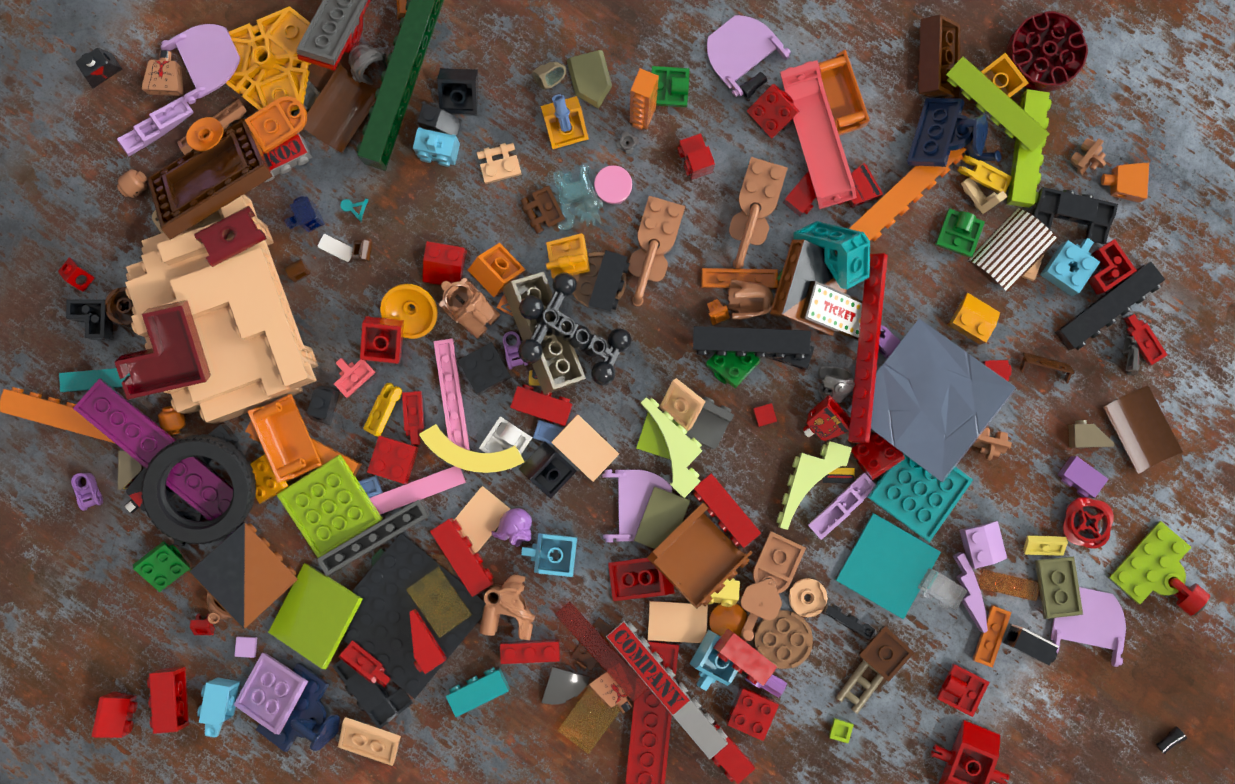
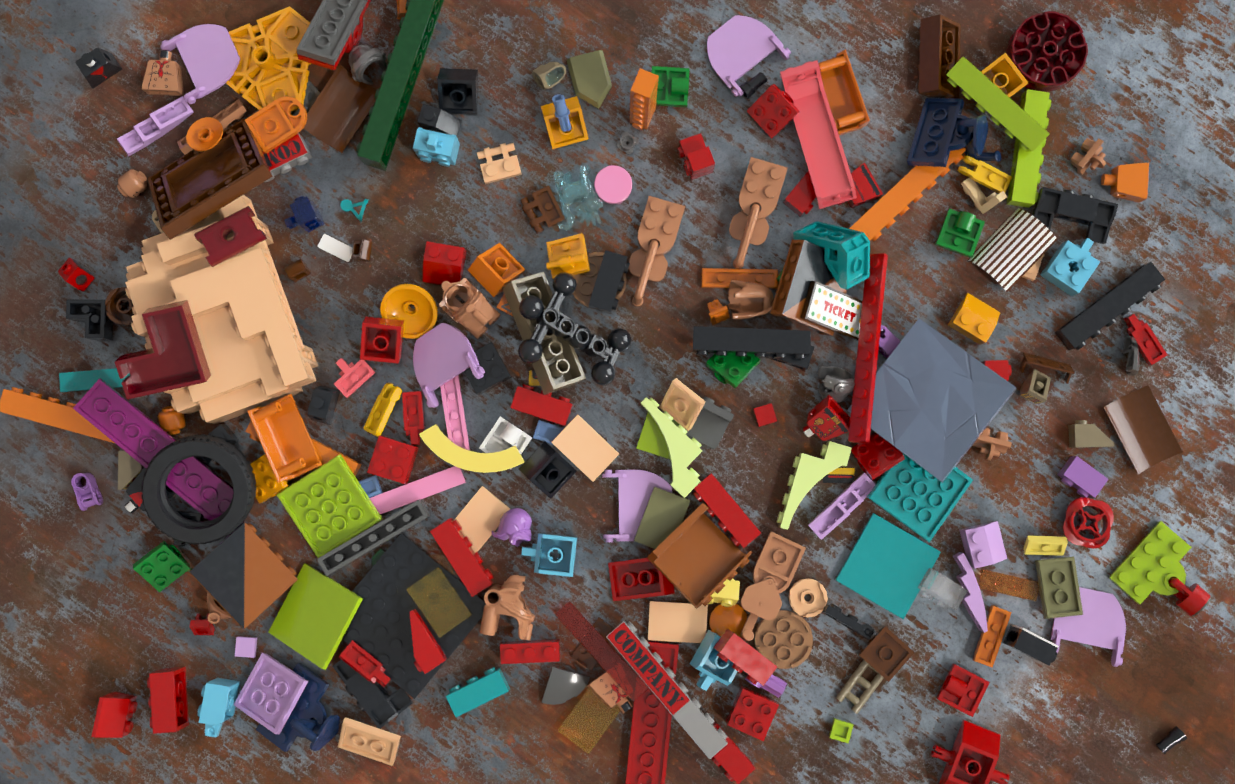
medium lavender piece [503,331,528,370] -> none
red brick [1088,239,1137,295] -> none
none -> lavender piece [413,323,485,408]
none -> dark tan slope [1019,369,1051,404]

